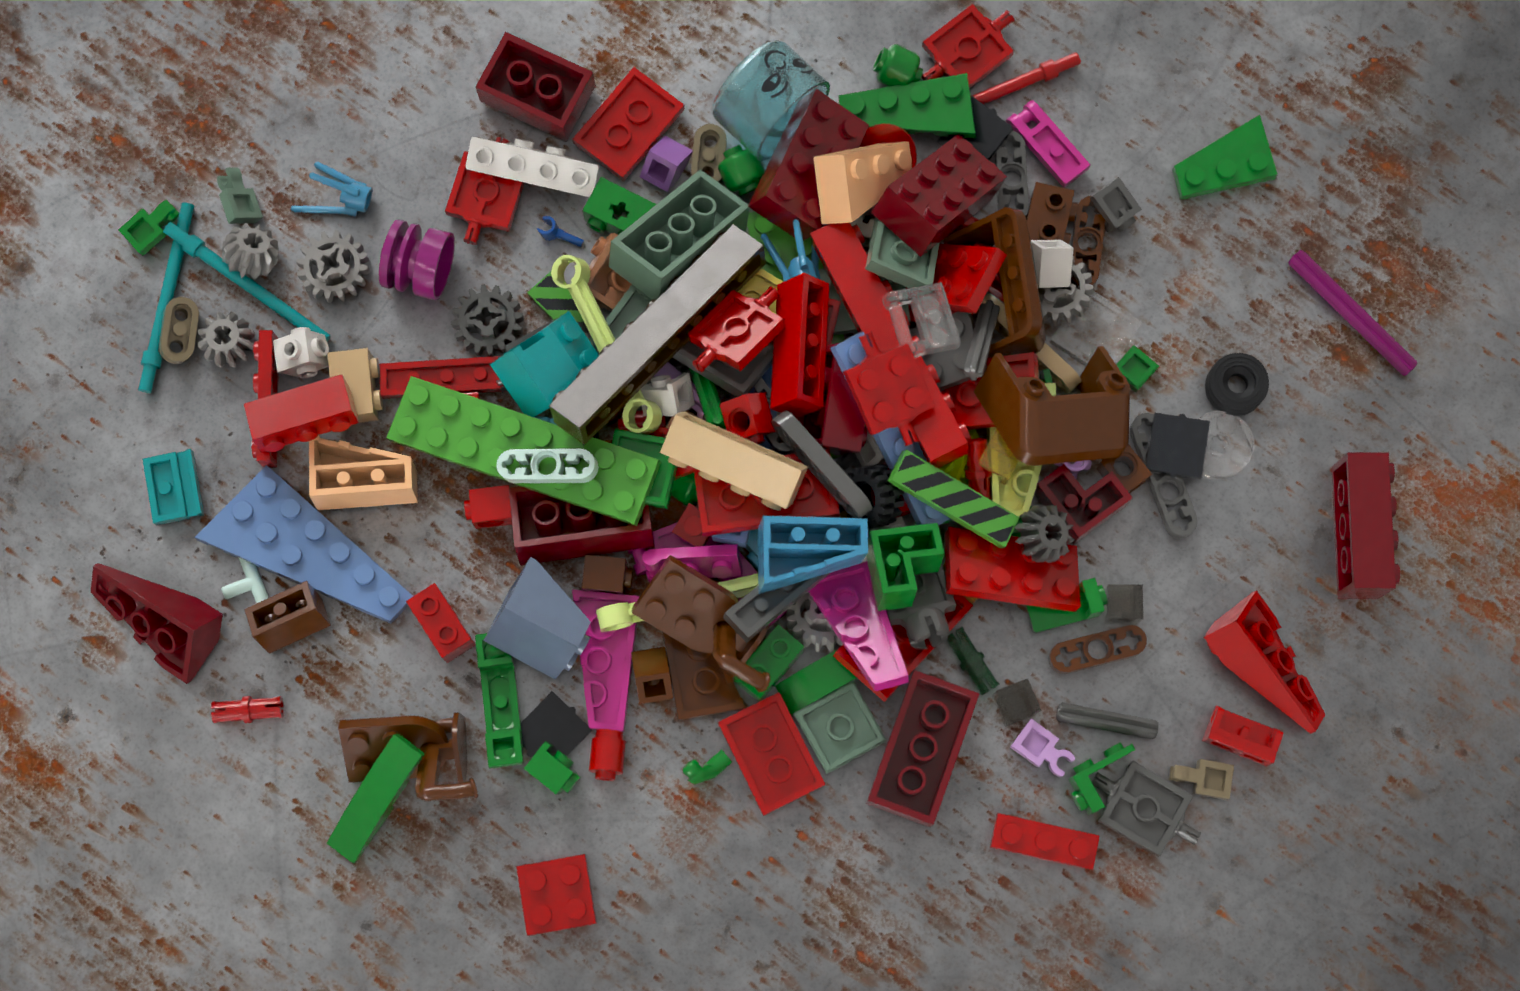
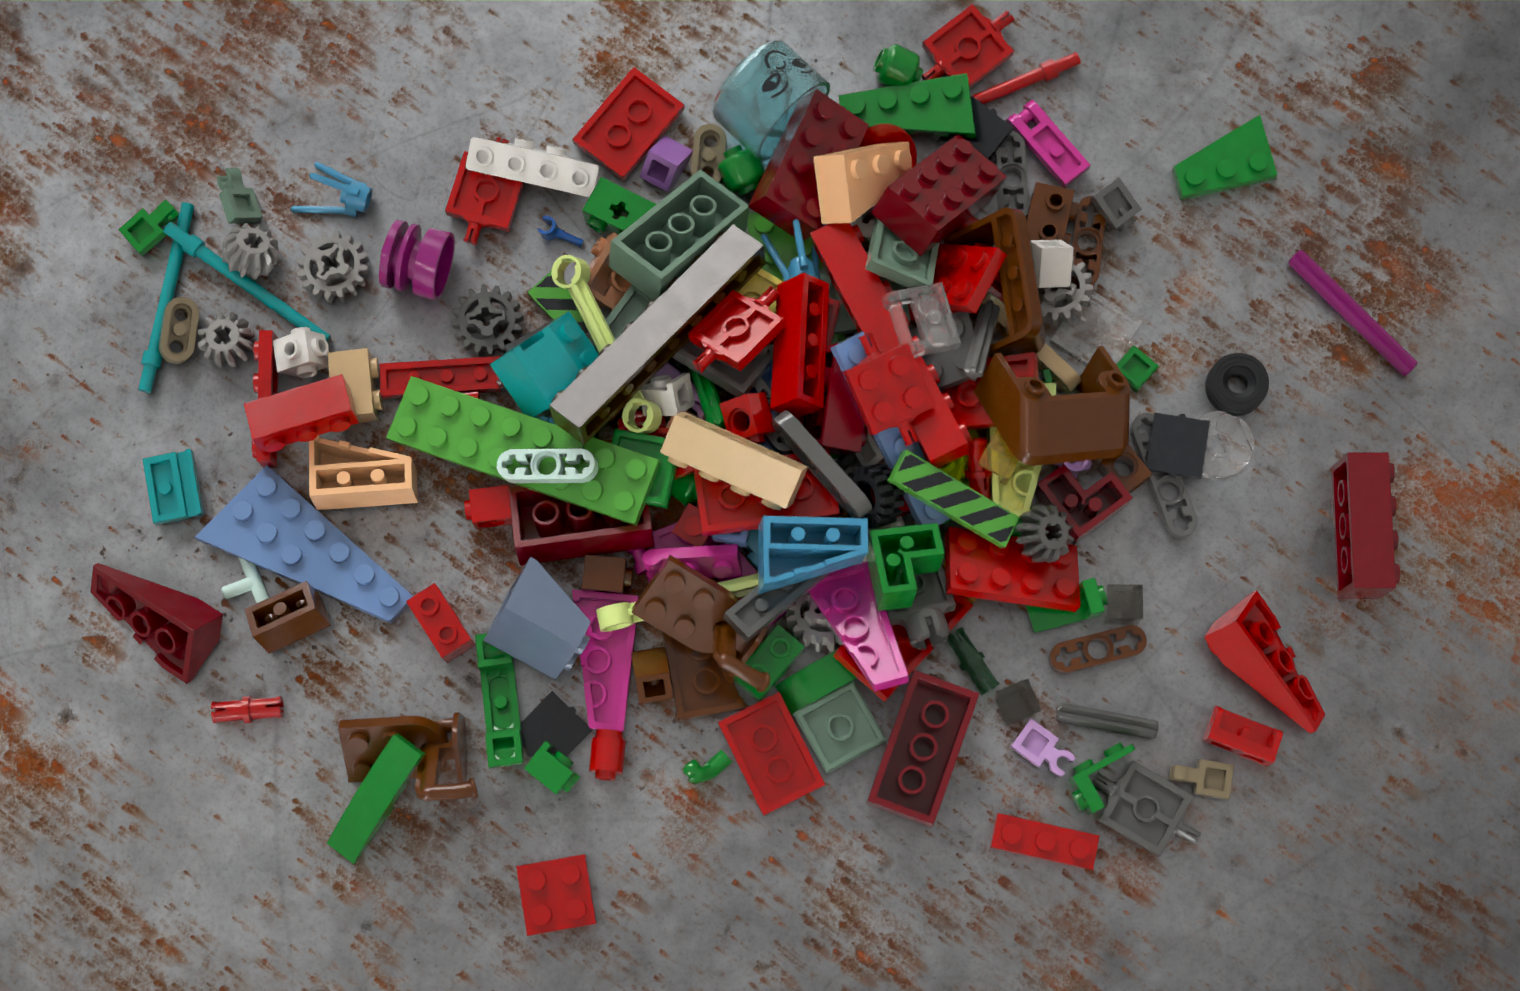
dark red brick [475,31,596,142] -> none

